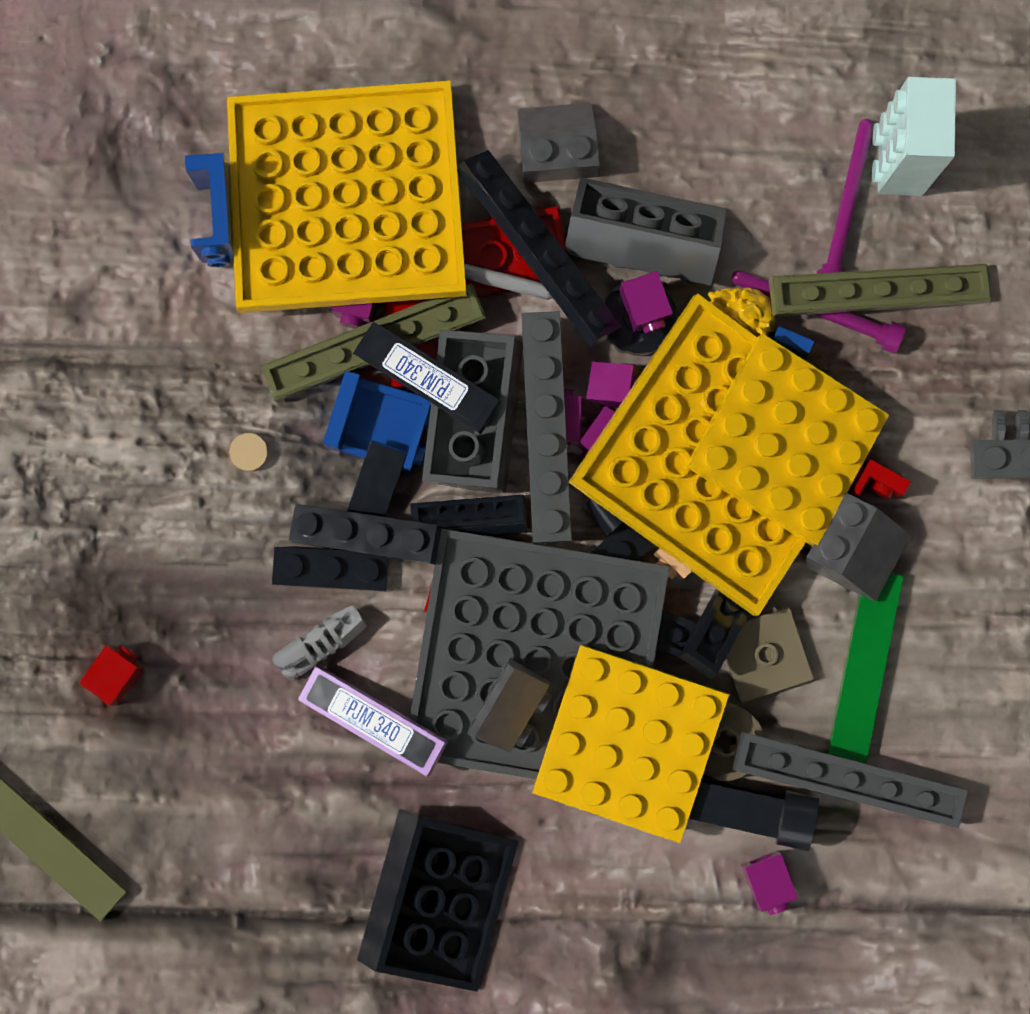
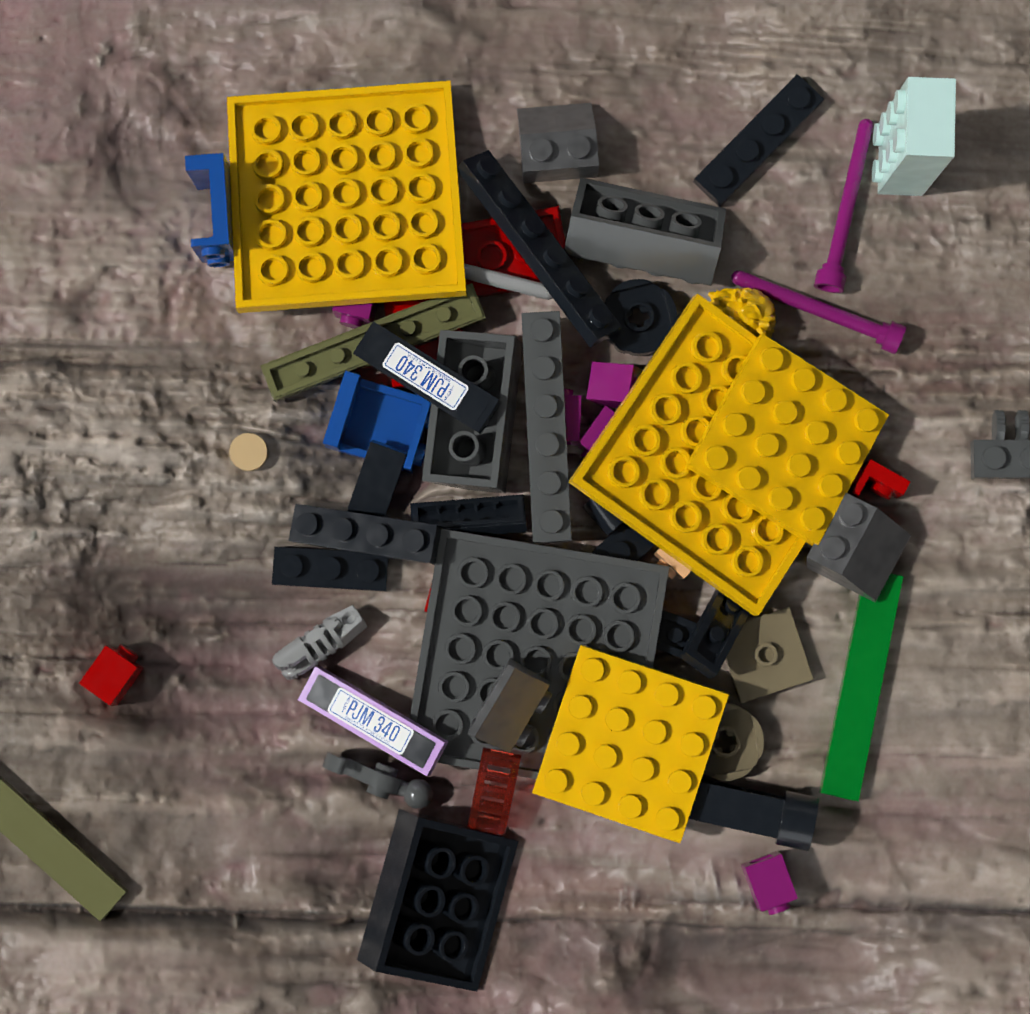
magenta brick [619,271,673,335] -> none
dark grey plate [732,732,968,828] -> none
olive tile [769,264,992,316] -> none
blue tile [772,326,814,359] -> none
none -> dark grey piece [322,752,434,809]
none -> clear red slope [468,747,521,835]
none -> black plate [693,74,824,207]

